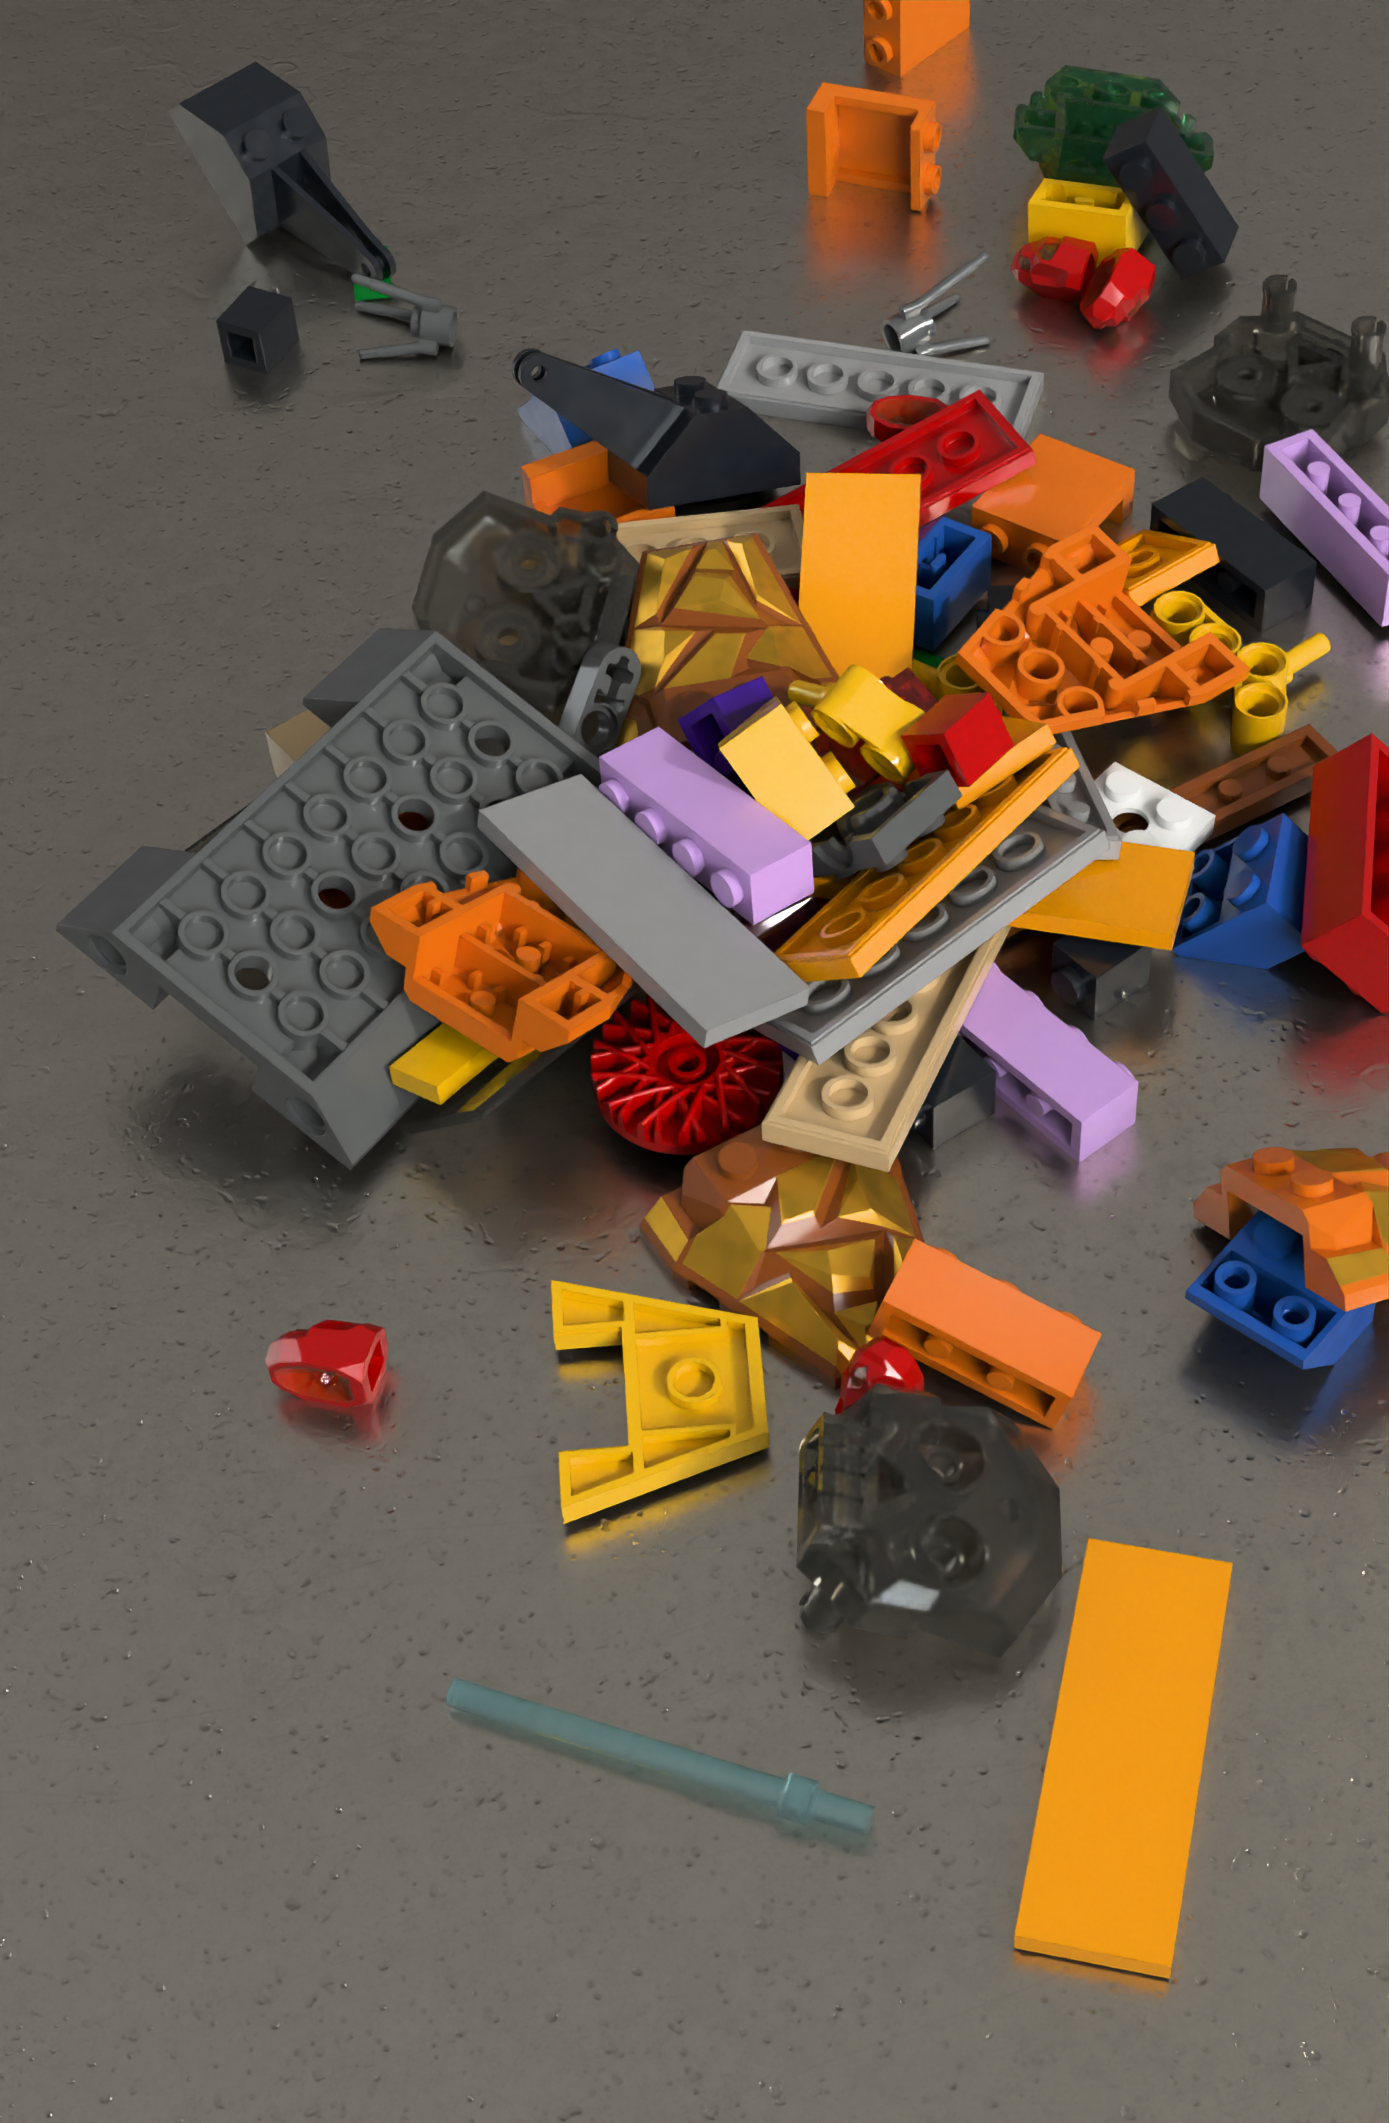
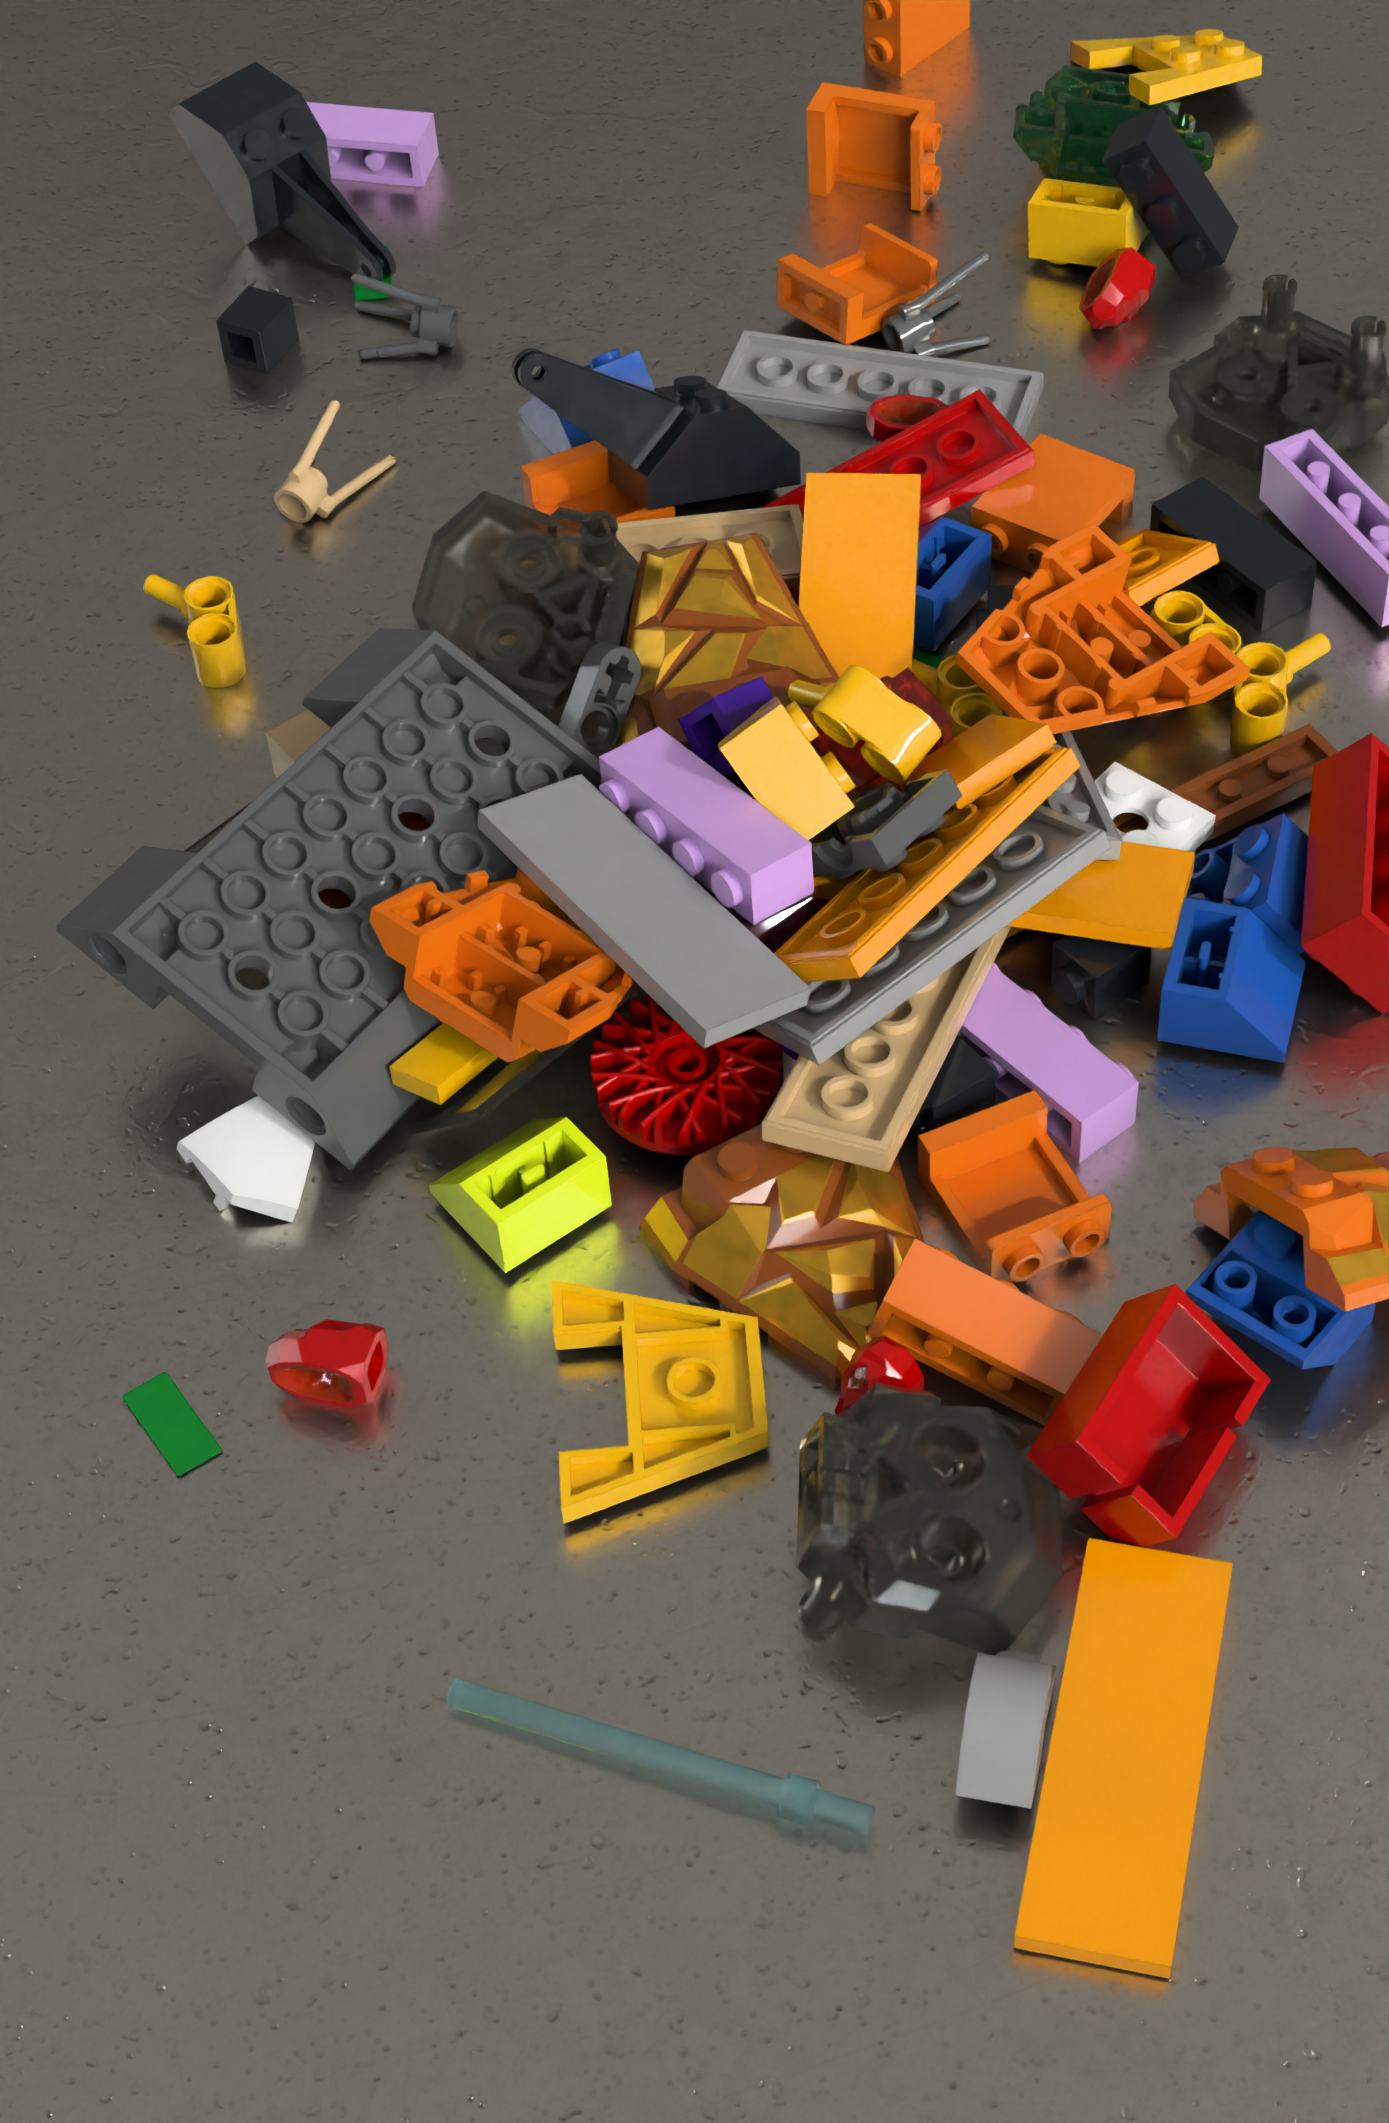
red brick [901,692,1015,787] -> none
red rock [1010,236,1099,302] -> none
none -> green sticker [122,1372,222,1476]
none -> yellow beam [143,574,247,688]
none -> white slope [176,1095,315,1223]
none -> tan plant [274,400,396,523]
none -> lavender brick [306,102,439,187]
none -> neon yellow slope [429,1117,612,1273]
none -> orange panel [776,223,938,345]
none -> orange panel [918,1090,1112,1282]
none -> light grey brick [955,1650,1056,1809]
none -> red piece [1026,1284,1271,1547]
none -> yellow wing [1070,29,1262,106]
none -> blue slope [1157,898,1306,1063]

